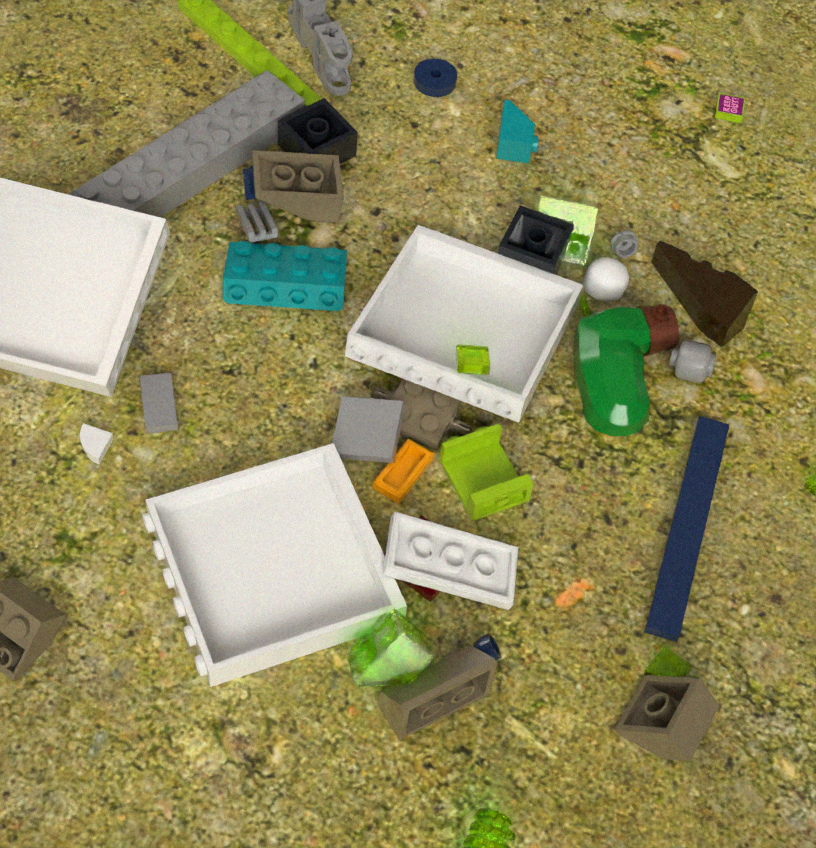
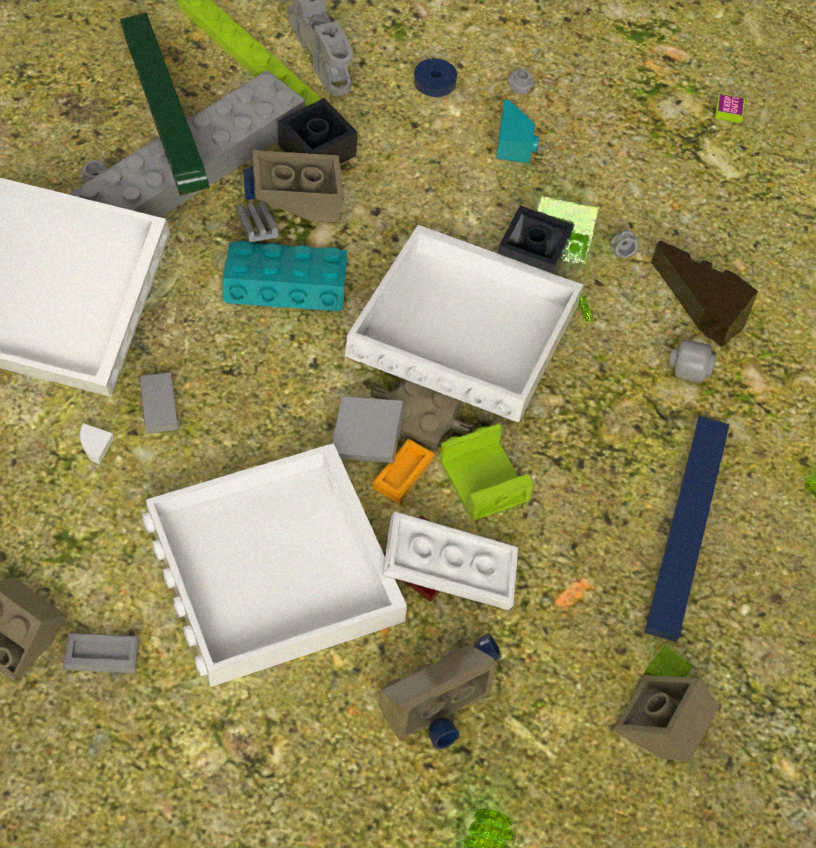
clear neon green slope [347,608,434,687] -> none
clear neon green tile [455,344,490,375] -> none
green piece [574,304,679,436] -> none
white hair [583,257,630,302] -> none
none -> light grey tile [64,633,140,673]
none -> light grey plate [81,160,107,183]
none -> dark green beam [120,12,210,196]
none -> dark blue hinge [428,717,459,749]
none -> light grey plate [508,69,535,94]

